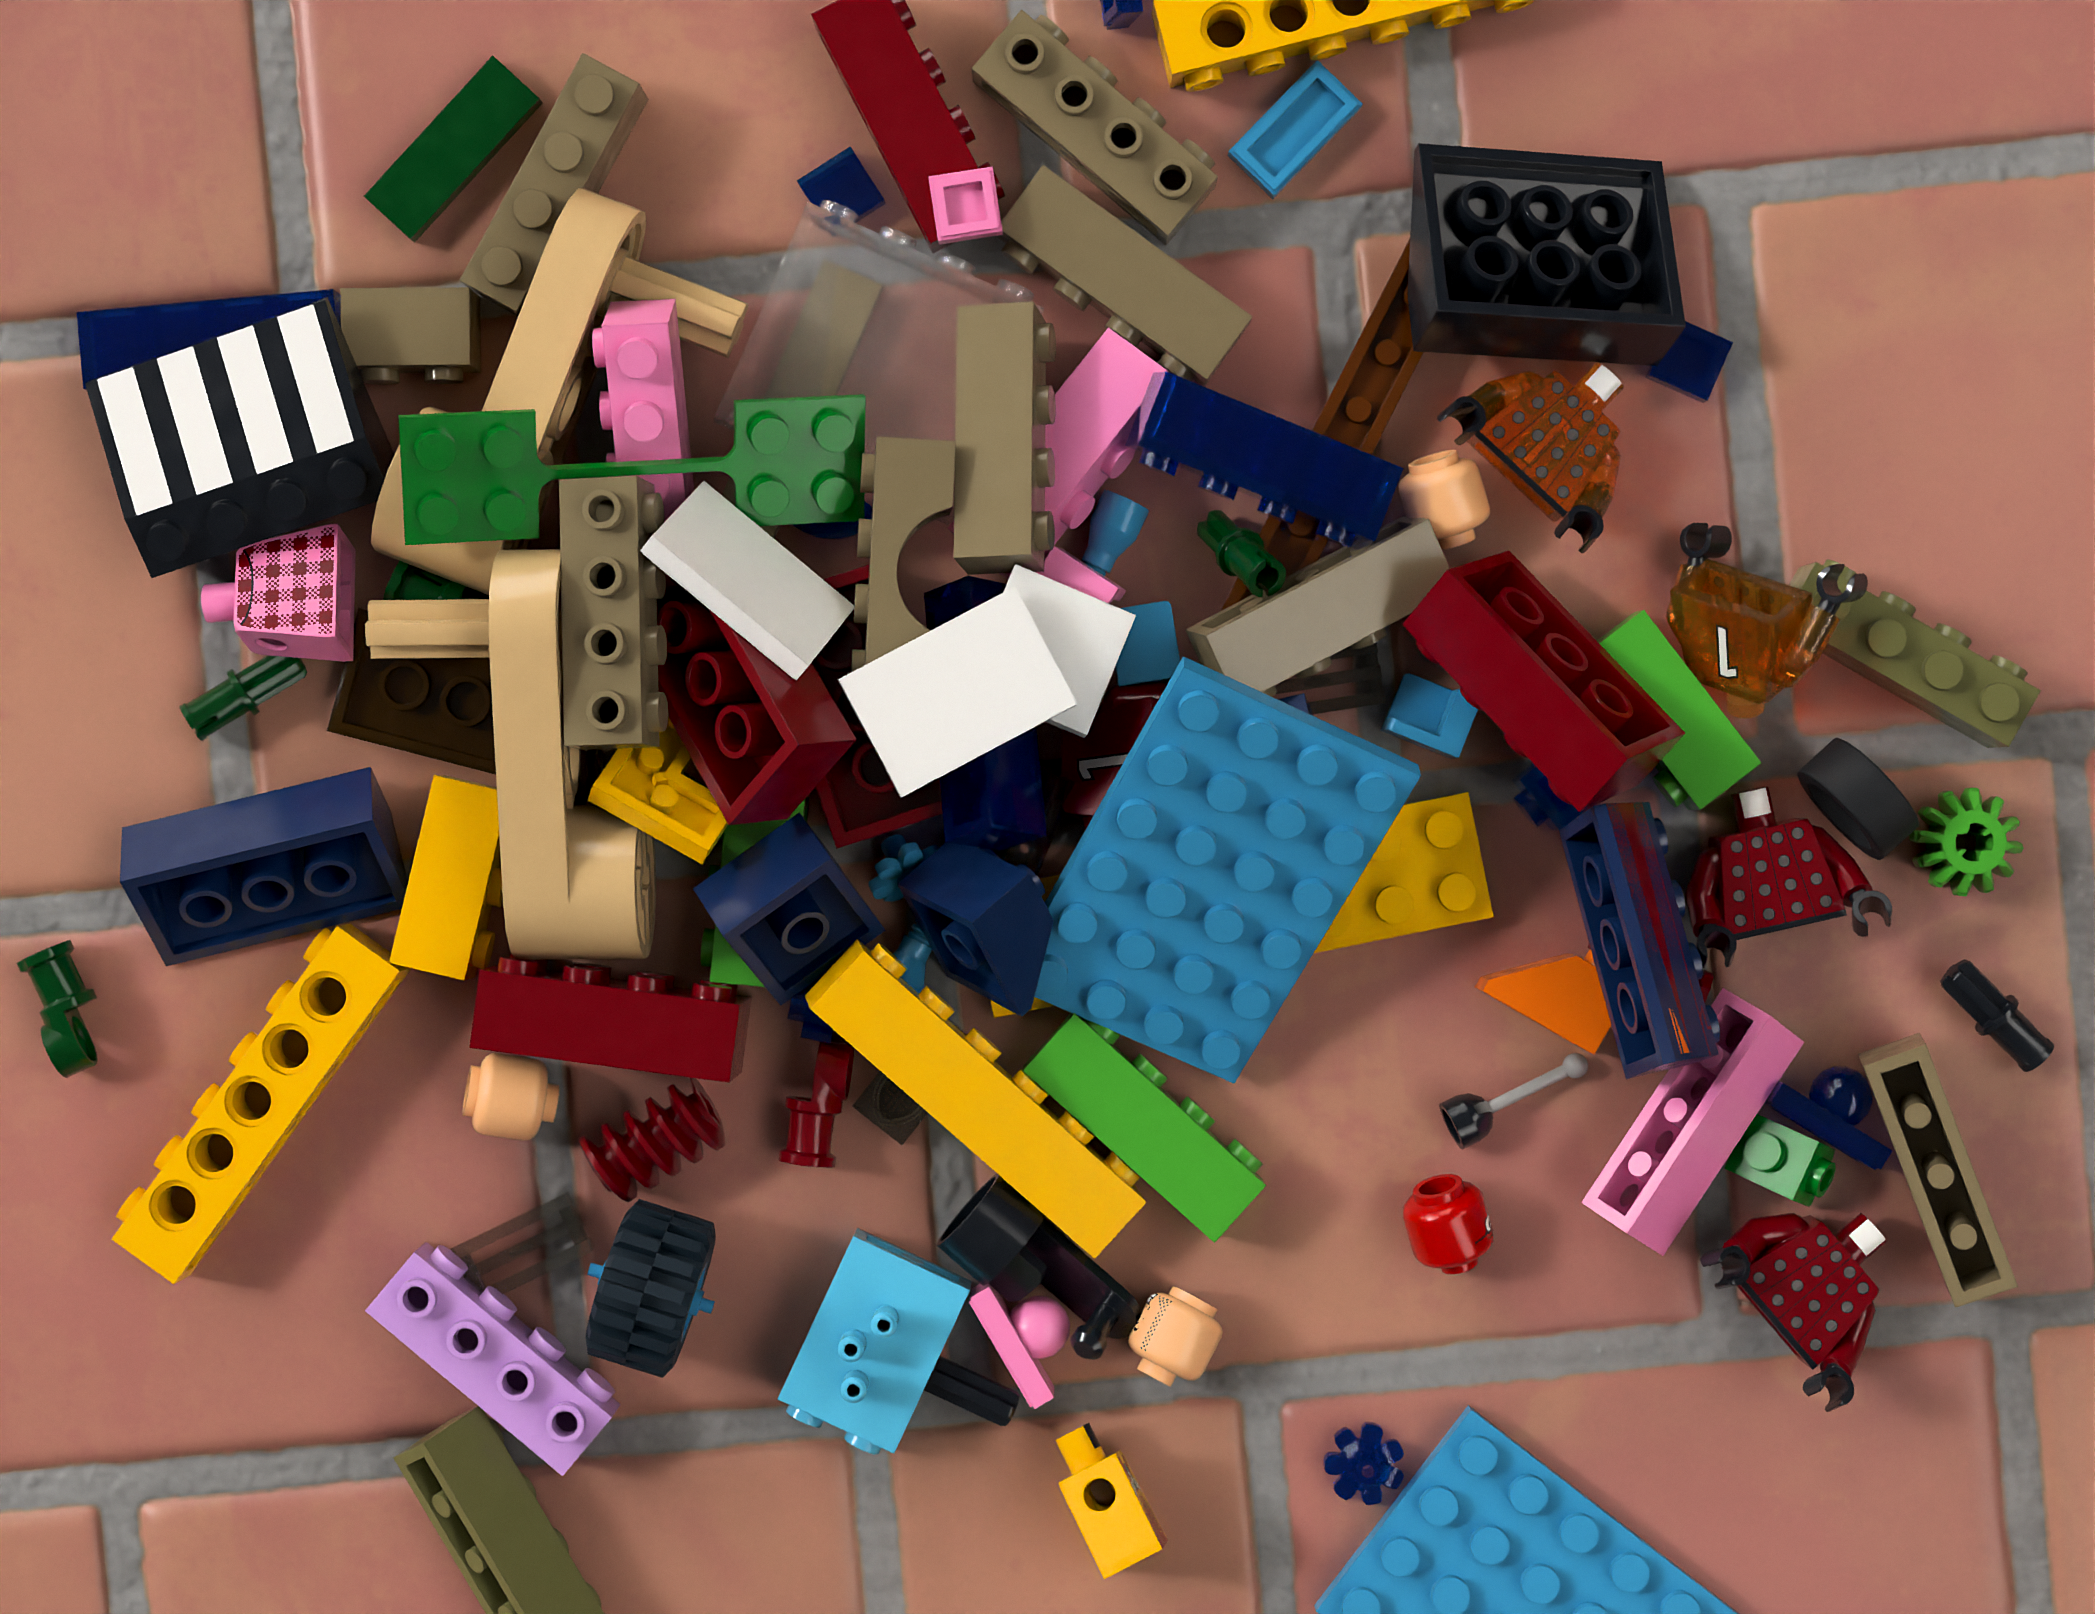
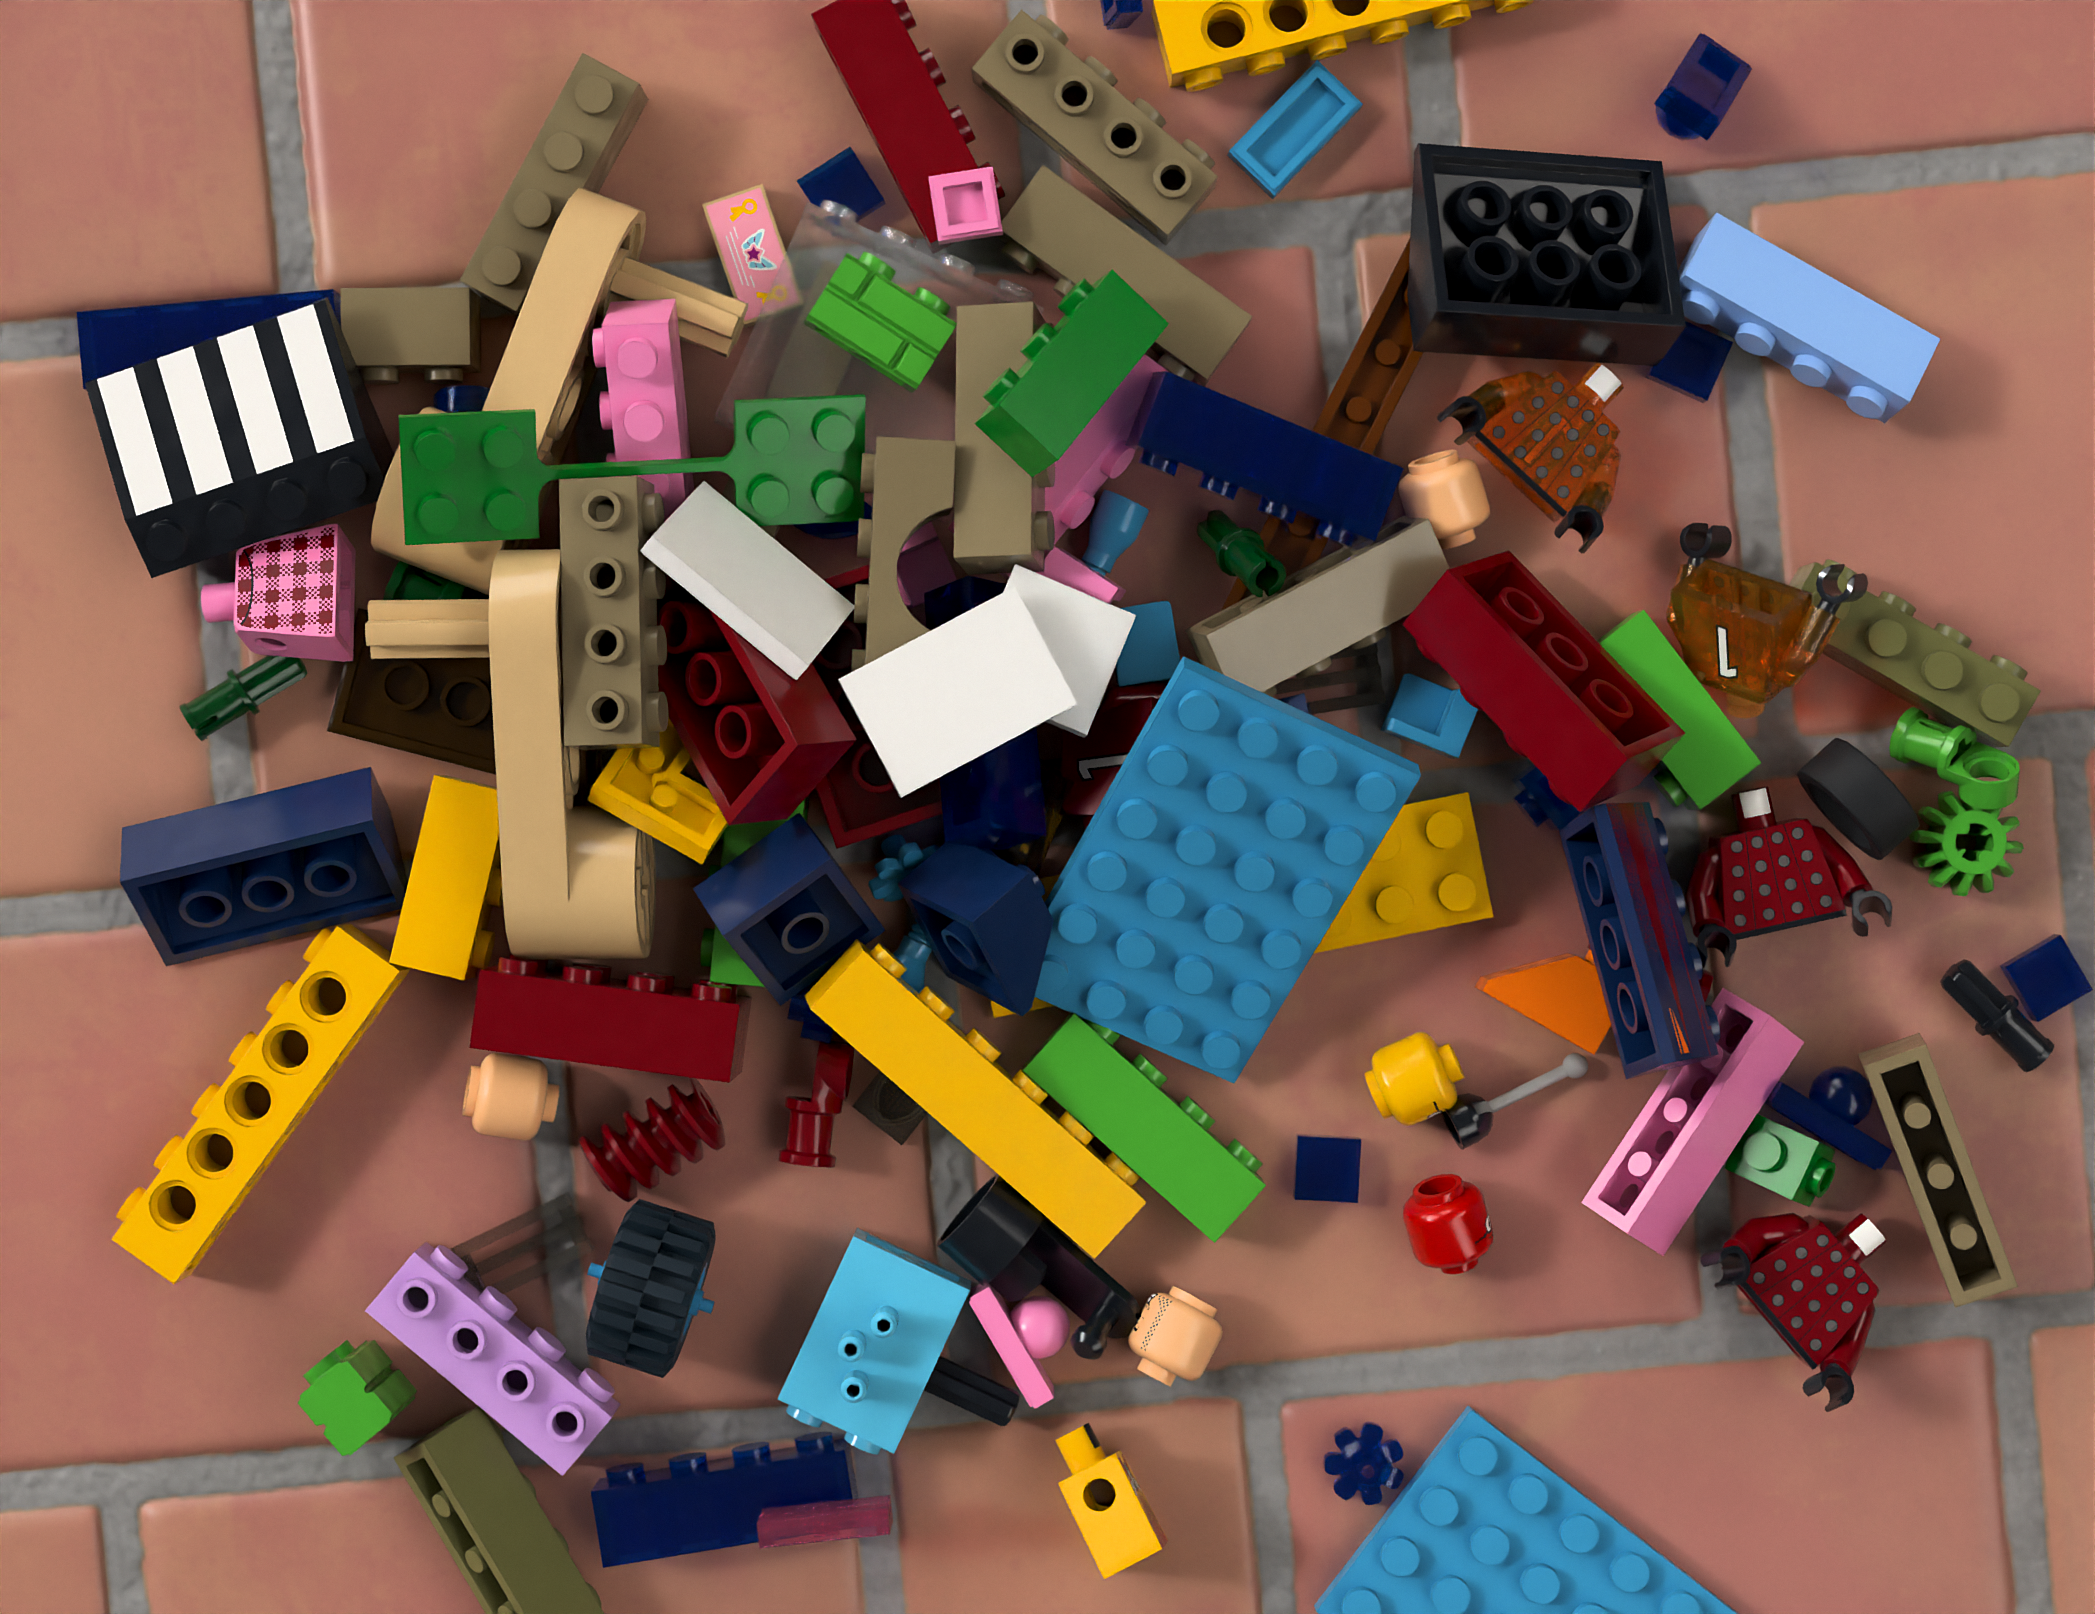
dark green connector [16,940,98,1078] -> none
dark green tile [364,55,543,243] -> none
none -> bright green brick [298,1340,417,1456]
none -> clear blue tile [433,385,490,413]
none -> clear blue brick [591,1432,861,1568]
none -> bright pink tile [702,184,804,328]
none -> clear pink tile [757,1495,893,1549]
none -> bright green brick [803,251,957,393]
none -> bright pink panel [897,522,958,610]
none -> green brick [974,270,1169,477]
none -> clear blue tile [1293,1134,1361,1203]
none -> yellow head [1364,1031,1465,1126]
none -> clear blue tile [1654,33,1752,141]
none -> light blue brick [1678,212,1940,423]
none -> bright green connector [1889,707,2020,809]
none -> clear blue tile [2000,934,2093,1022]

